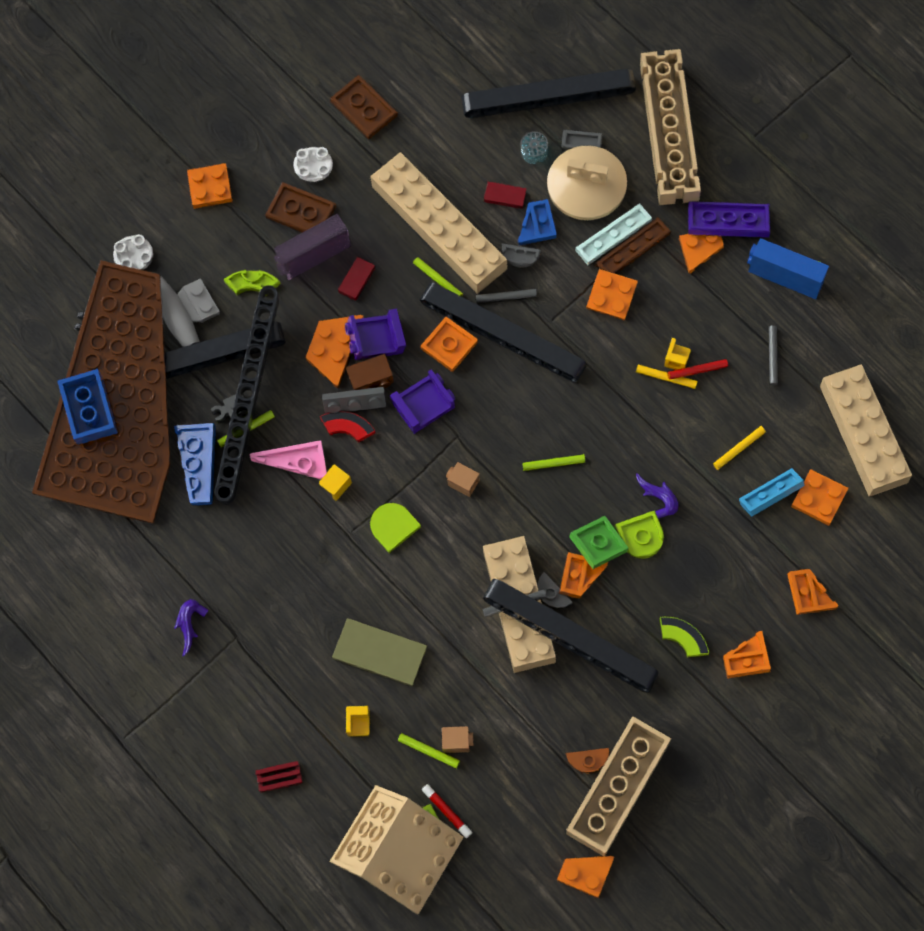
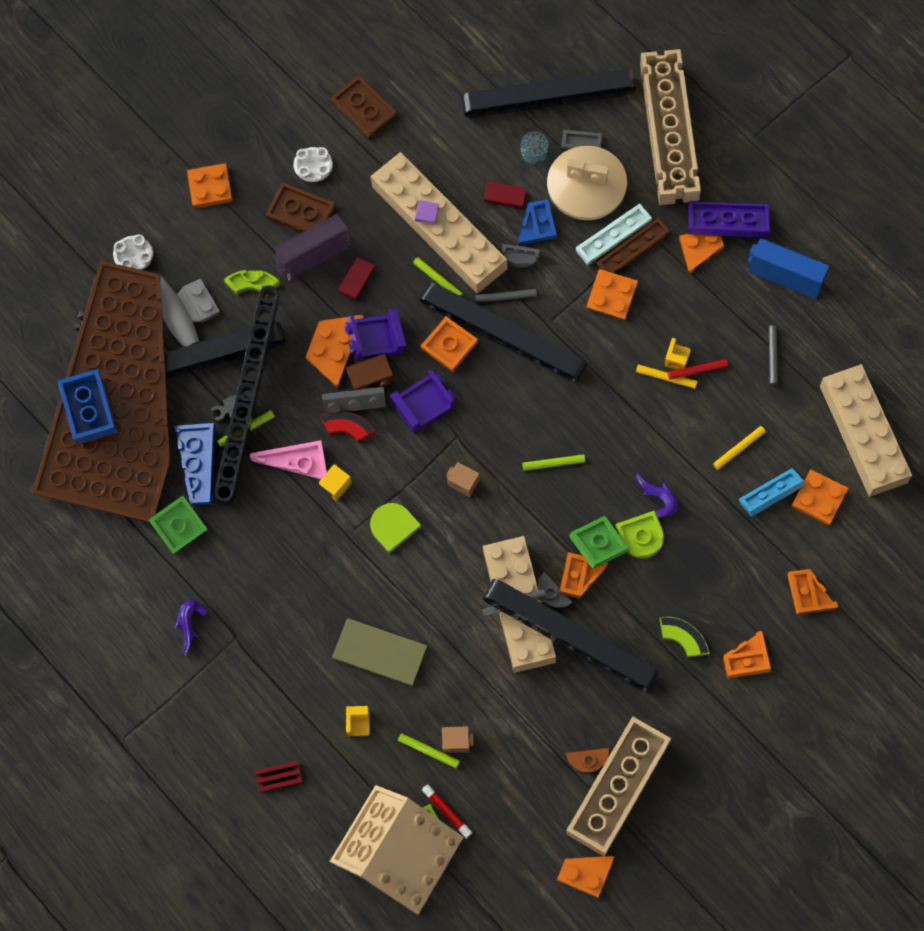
none -> bright green plate [149,496,208,554]
none -> medium lavender tile [415,200,439,225]

